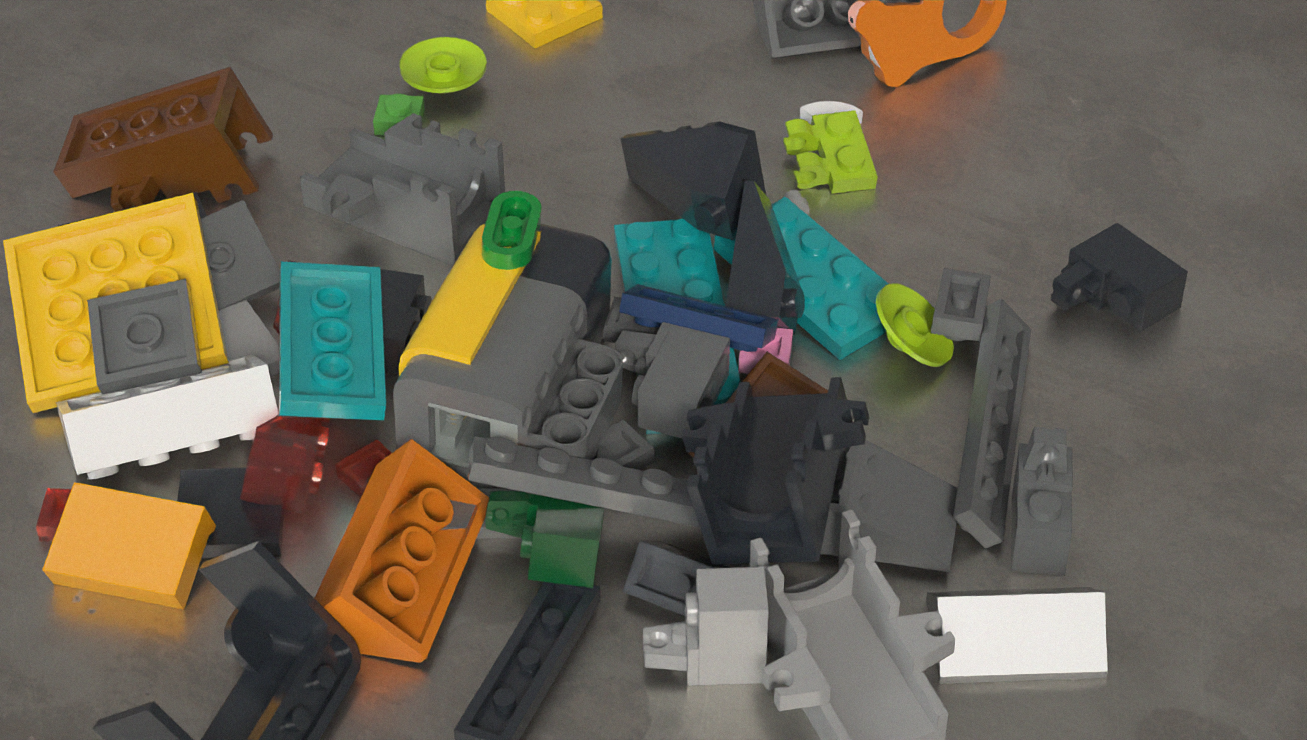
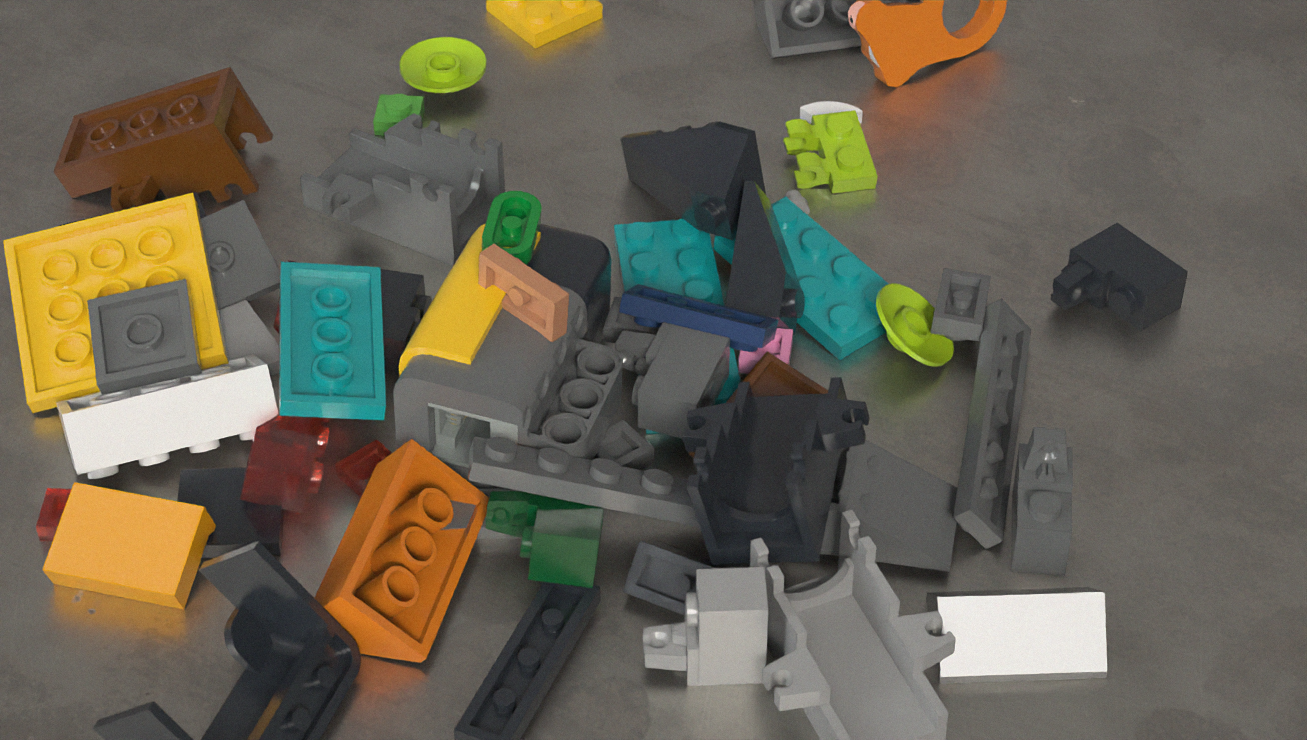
none -> nougat plate [478,244,569,342]

